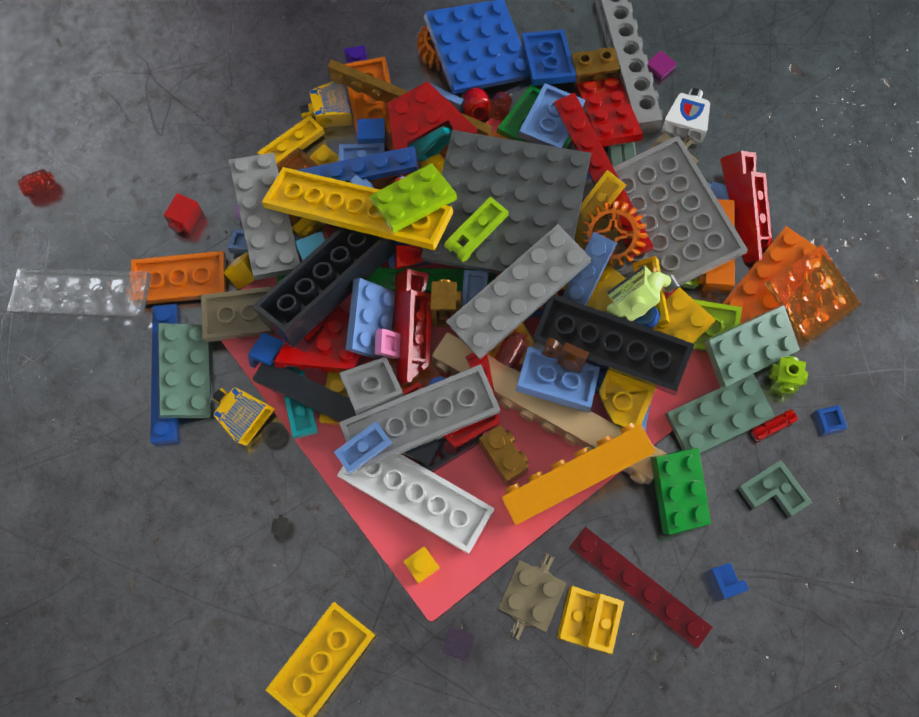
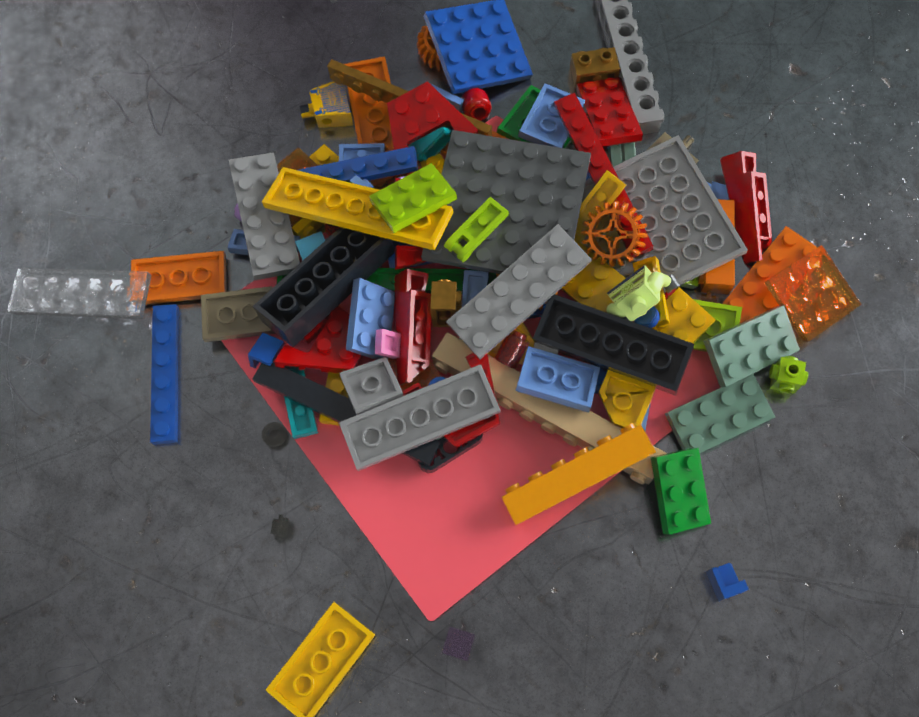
clear red brick [18,169,56,197] -> none
sand green plate [158,323,211,418] -> none
red brick [163,193,203,234] -> none
yellow torso [213,387,275,446] -> none
yellow panel [223,252,254,289] -> none
yellow plate [257,115,325,168] -> none
medium blue plate [334,421,393,474] -> none
white plate [337,454,495,555] -> none
dark purple plate [344,45,368,63] -> none
blue panel [357,118,387,150] -> none
yellow plate [403,546,440,584] -> none
pearl gold brick [479,425,529,487] -> none
clear red brick [487,92,512,120] -> none
dark tan plate [497,553,567,640] -> none
blue plate [521,29,576,86] -> none
reddish brown plate [542,337,589,374] -> none
yellow slope [556,586,624,654] -> none
medium blue plate [562,232,617,306] -> none
dark red plate [569,526,713,649] -> none
magenta tile [647,50,677,80] -> none
white torso [661,88,710,144] -> none
sand green plate [738,460,812,517] -> none
red axle [750,409,798,441] -> none
blue tile [813,405,848,436] -> none

